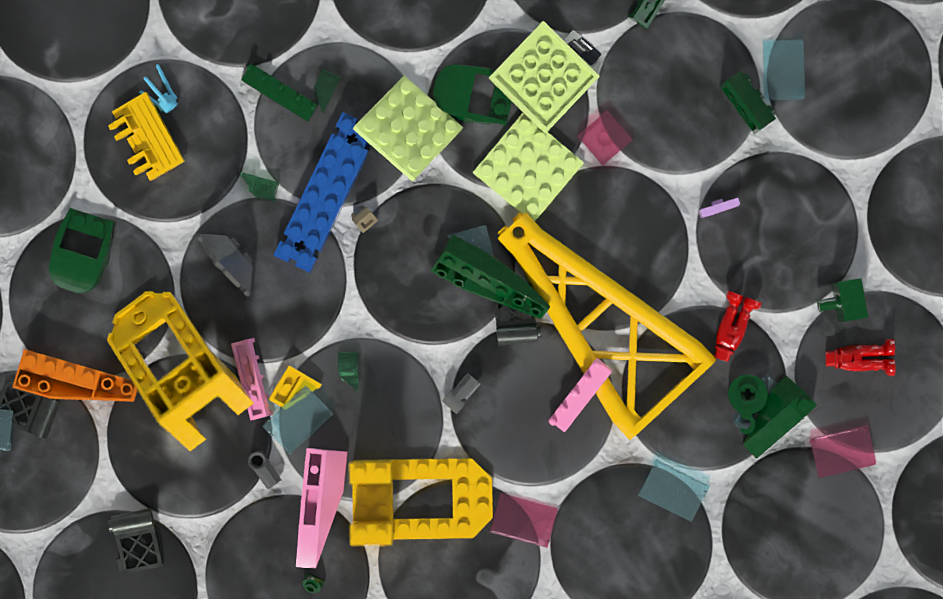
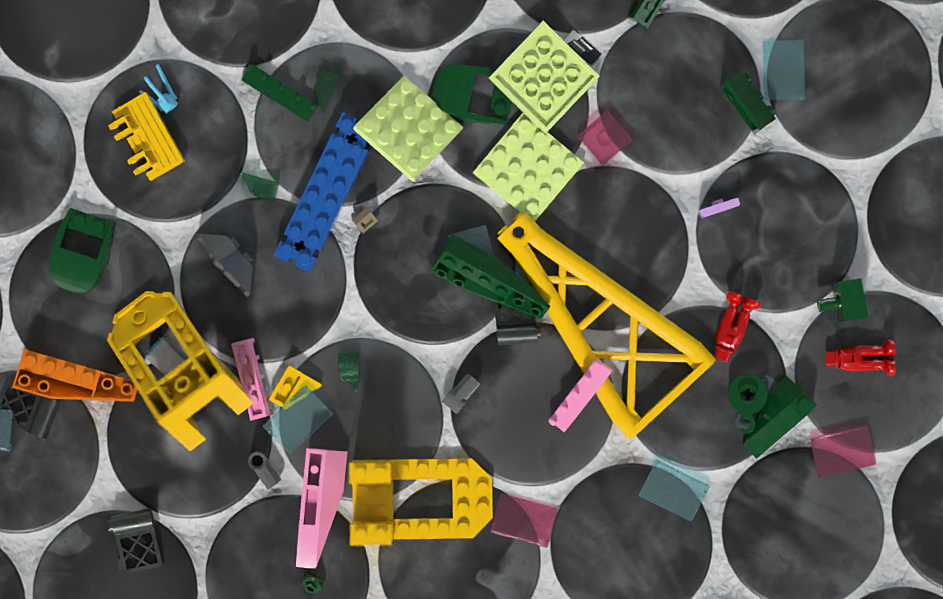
none -> flat silver piece [145,335,190,376]

